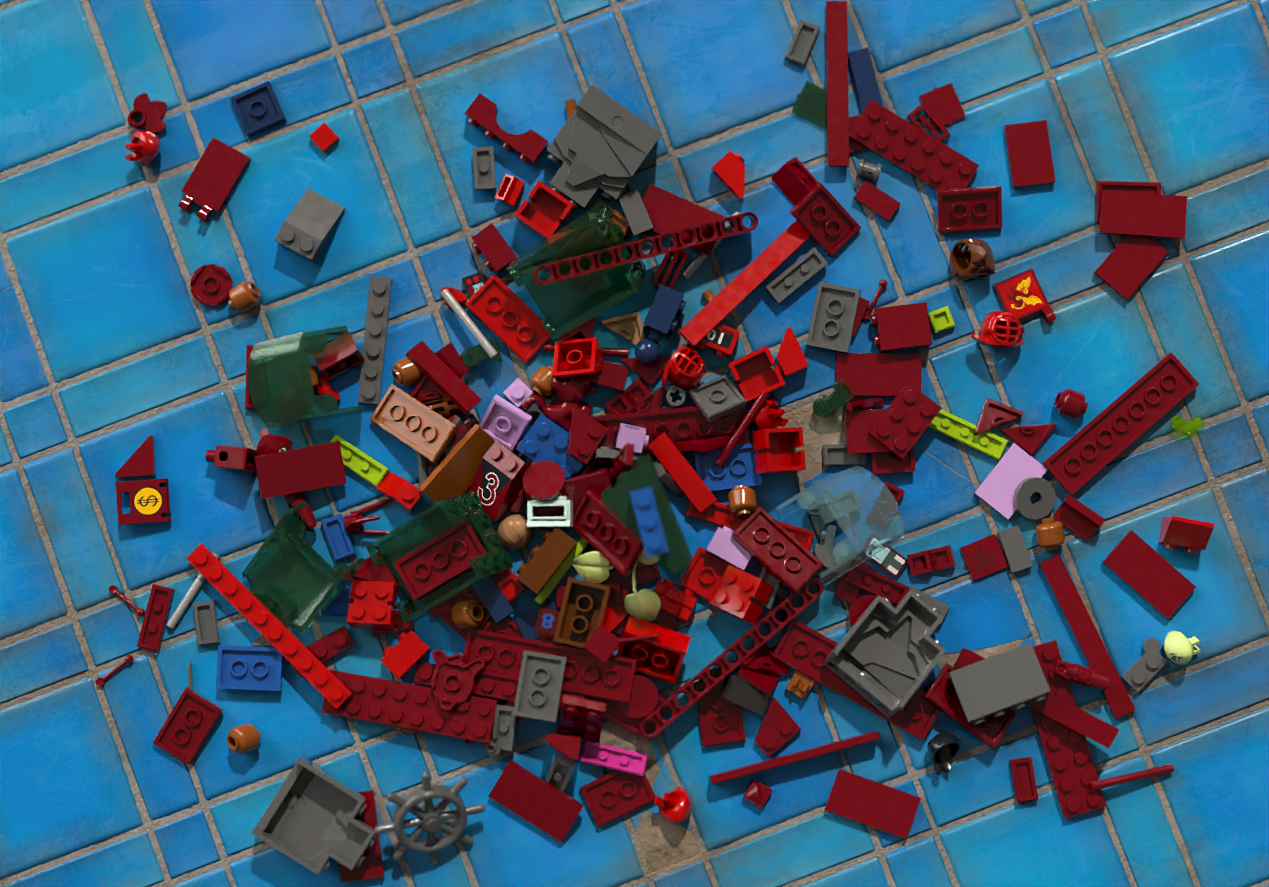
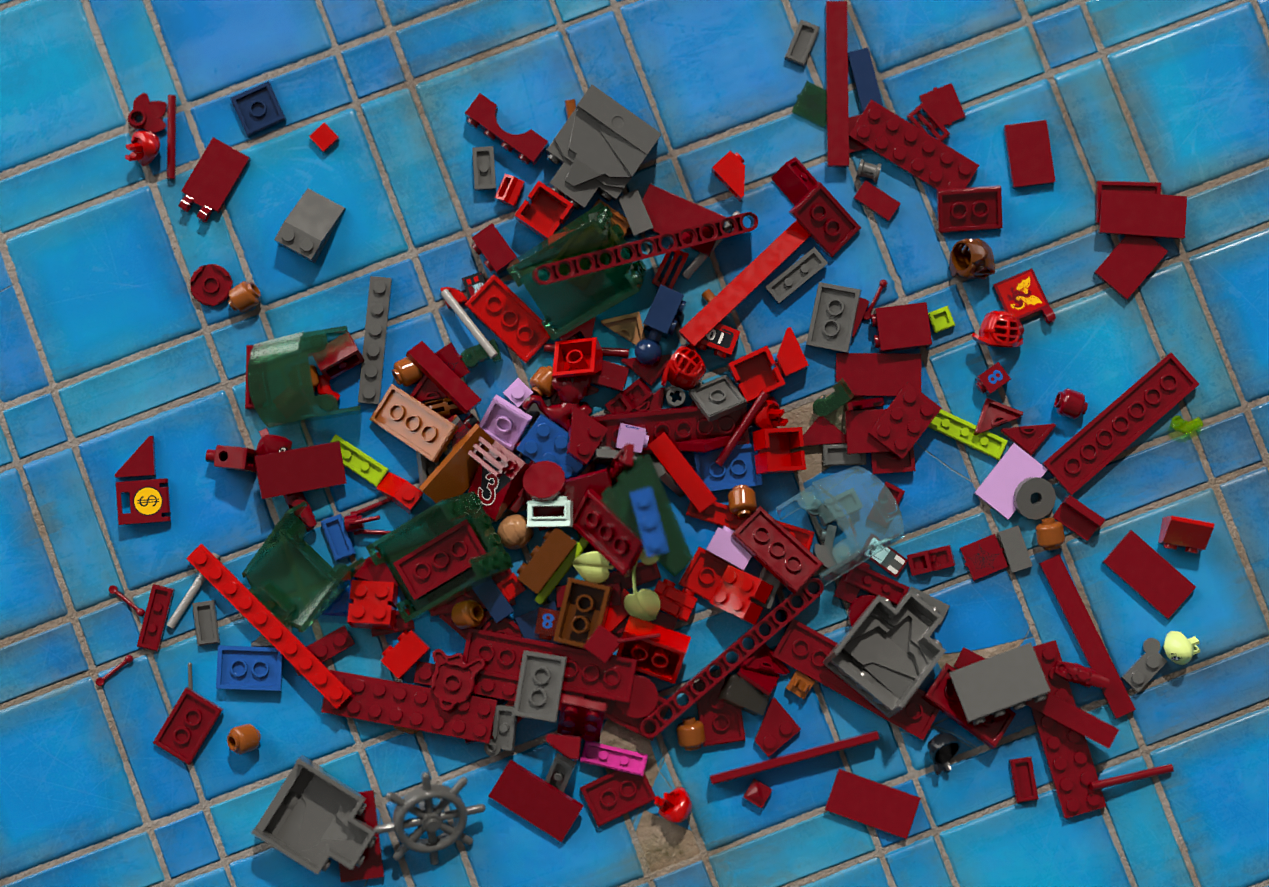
none -> dark red bar [167,95,176,180]
none -> tile [468,436,512,478]
none -> dark orange head [676,717,705,751]
none -> dark red tile [803,415,846,446]
none -> dark red brick [975,362,1011,396]

